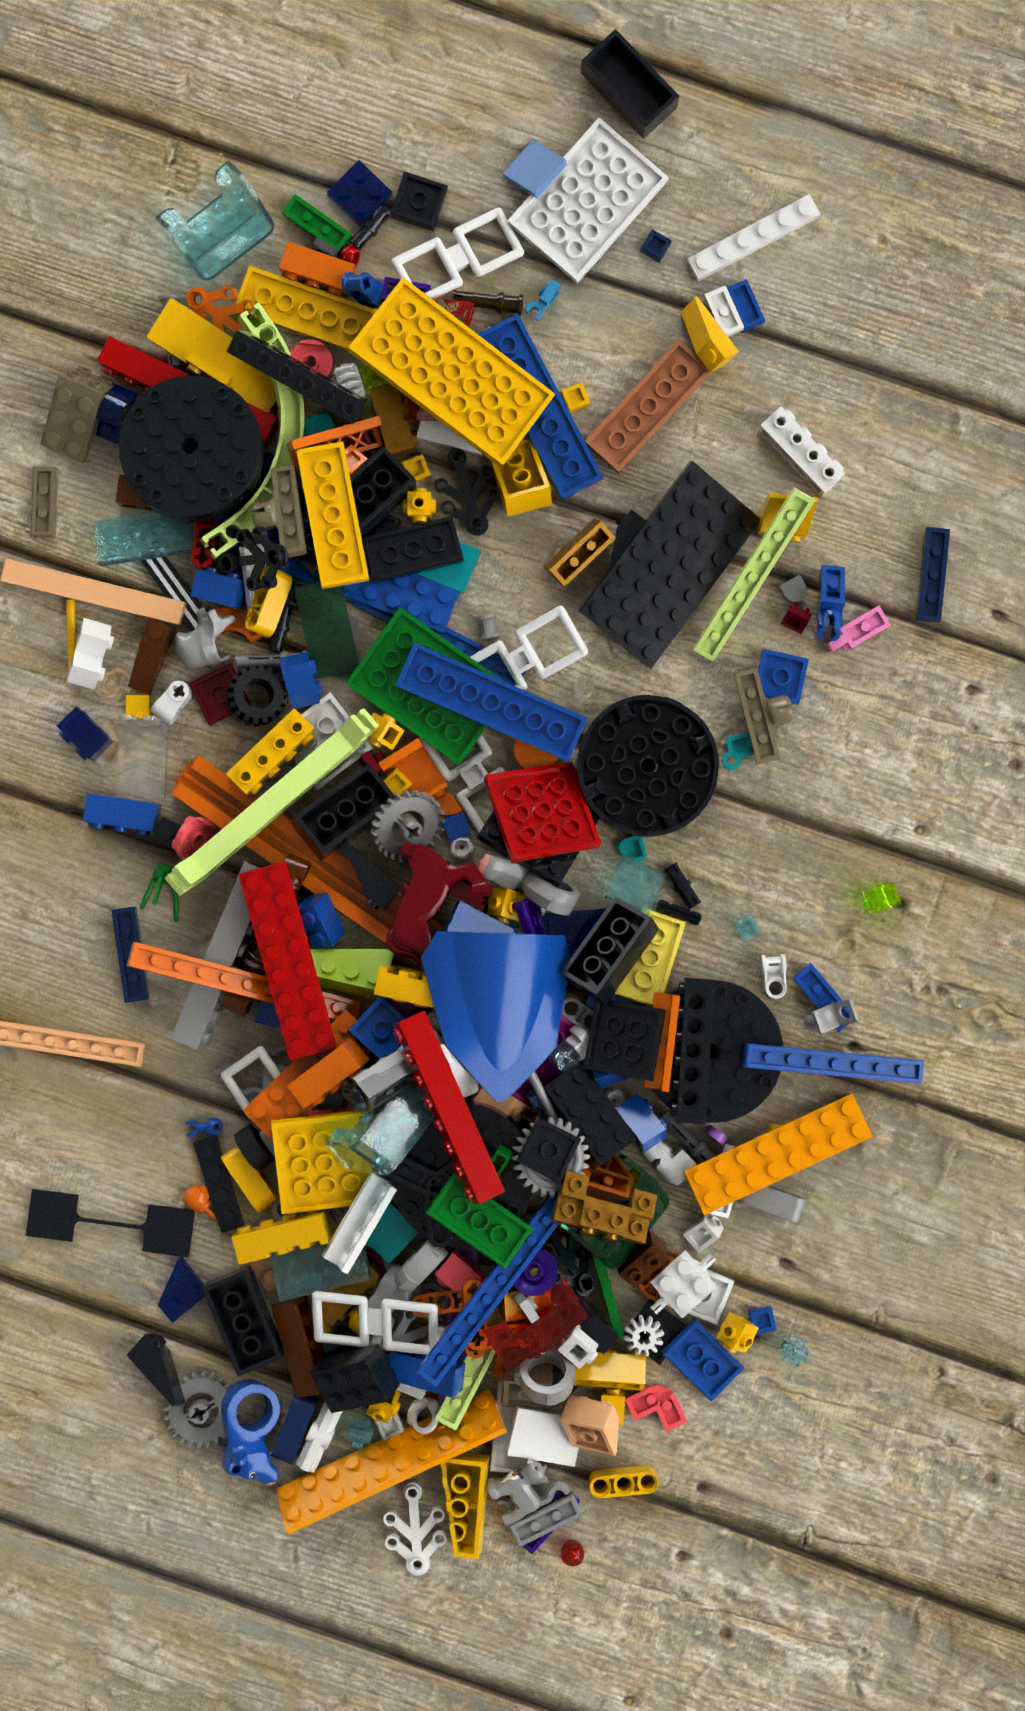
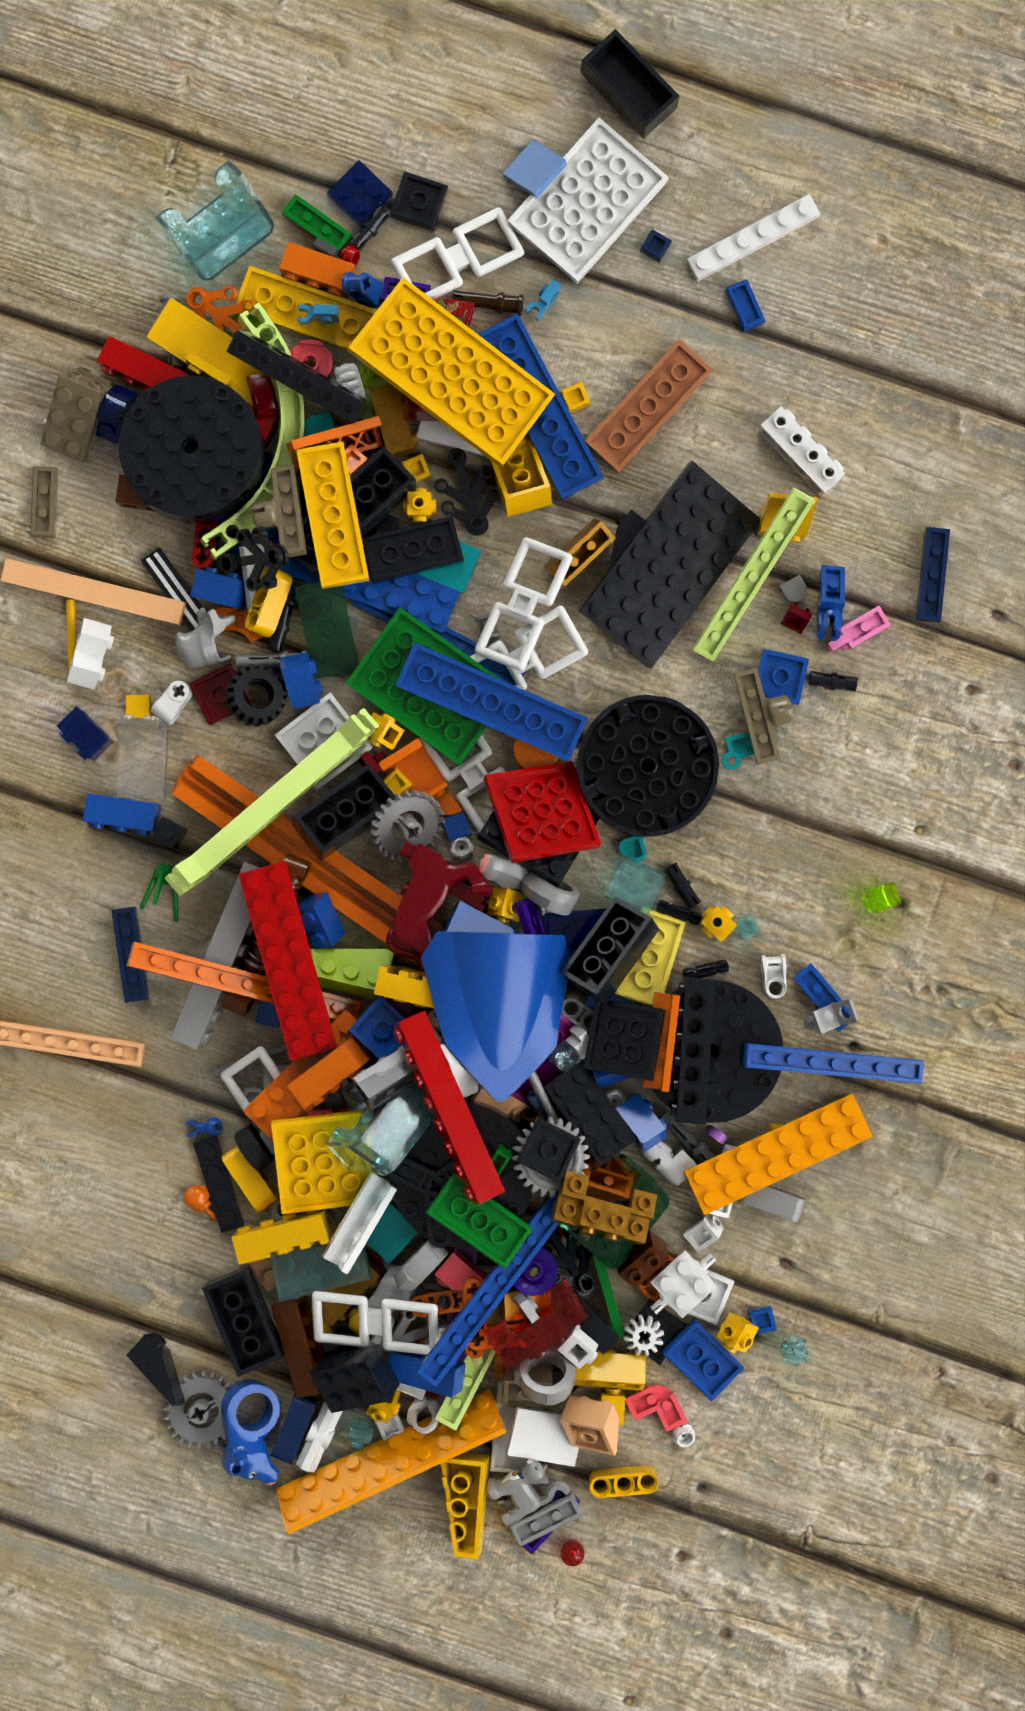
black hinge [25,1189,195,1257] -> none
clear light blue plate [95,512,192,566] -> none
reddish brown slope [128,618,176,695] -> none
clear blue wing [158,1257,205,1323] -> none
coral plate [172,816,217,860] -> none
yellow brick [226,708,315,797] -> none
black slope [344,842,402,910] -> none
white plant [383,1480,447,1576] -> none
yellow slope [681,297,739,373] -> none
white plate [703,285,744,337] -> none
none -> dark red tile [246,373,279,418]
none -> dark azure plate [298,304,340,325]
none -> white bar [475,537,573,671]
none -> white plate [673,1424,695,1447]
none -> black axle [683,959,729,978]
none -> yellow brick [701,906,738,942]
none -> black pin [808,670,858,692]

